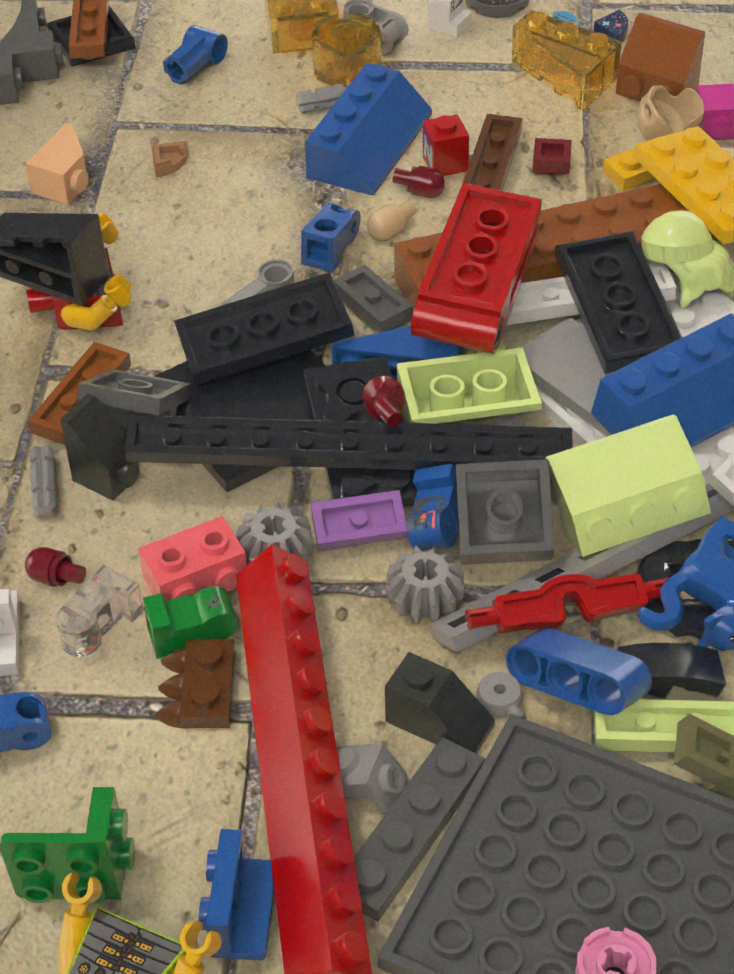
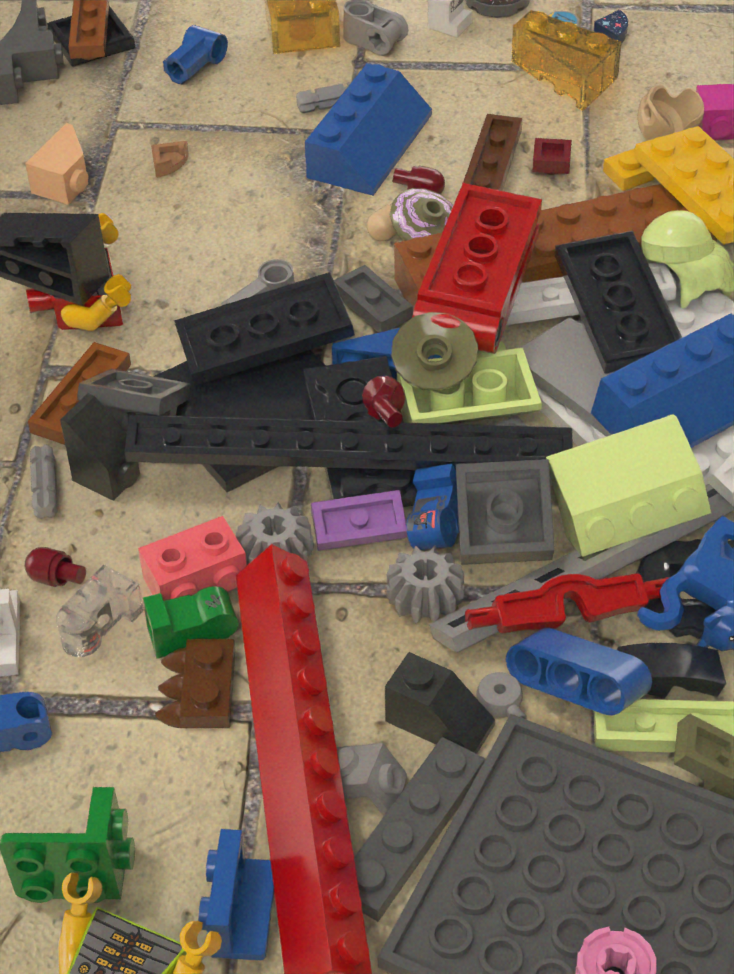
blue leg [301,203,361,272] -> none
clear yellow brick [312,13,382,87] -> none
red brick [423,114,469,176] -> none
dark orange slope [616,12,706,101] -> none
none -> dish [389,188,453,241]
none -> olive dish [391,312,478,391]

